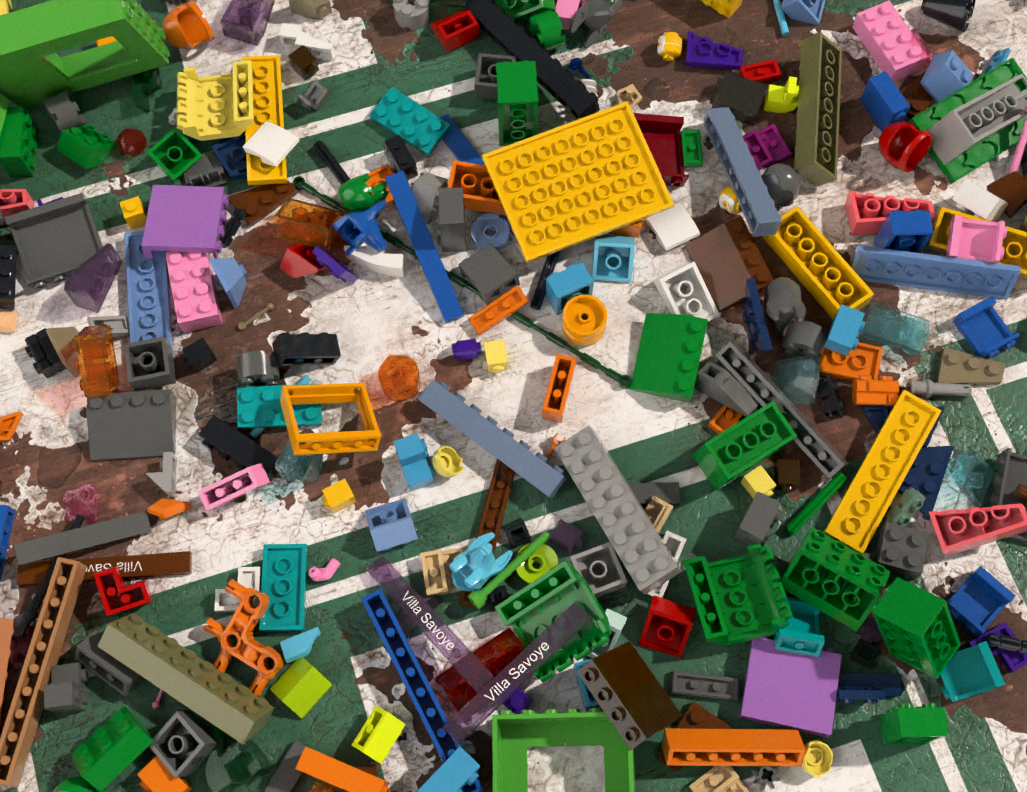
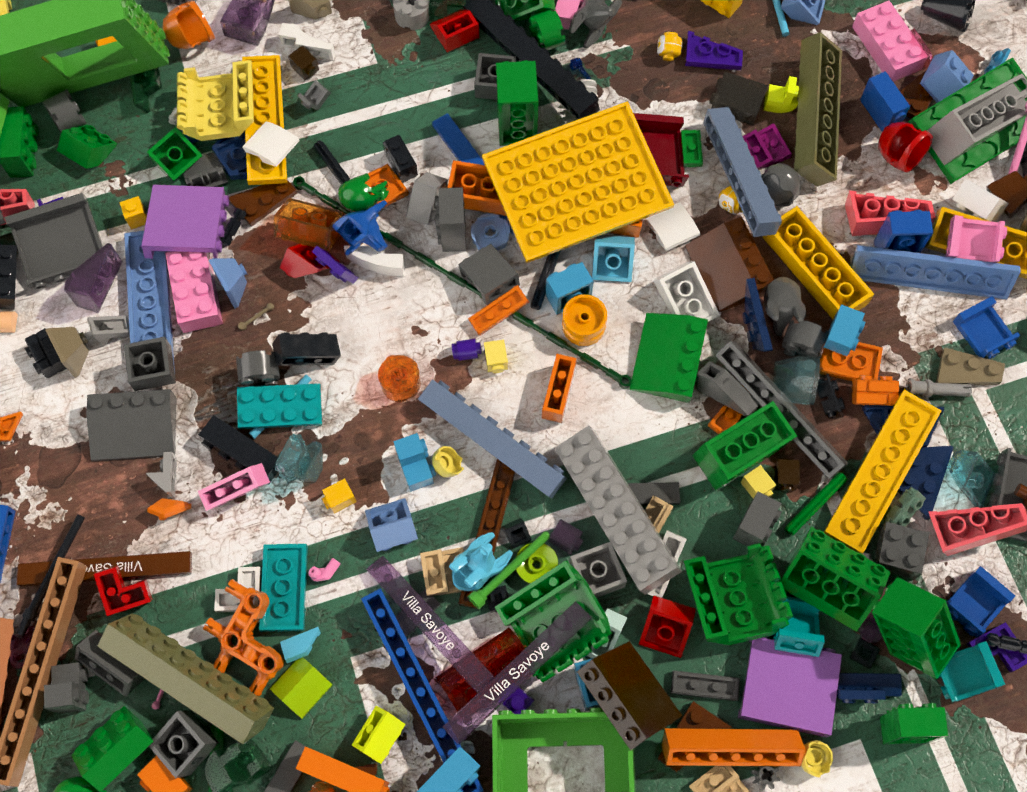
dark grey tile [14,511,152,566] -> none
clear pink plate [62,484,100,523] -> none
clear orange brick [73,325,120,397] -> none
clear red hair [117,128,147,157] -> none
black brick [182,337,217,373] -> none
light orange window [280,383,381,455] -> none
teal plate [369,87,451,156] -> none
blue tile [385,171,464,323] -> none
orange hand [544,432,566,460] -> none
tan piece [616,84,642,109] -> none
red plate [739,59,781,87] -> none
clear light blue slope [861,301,930,355] -> none

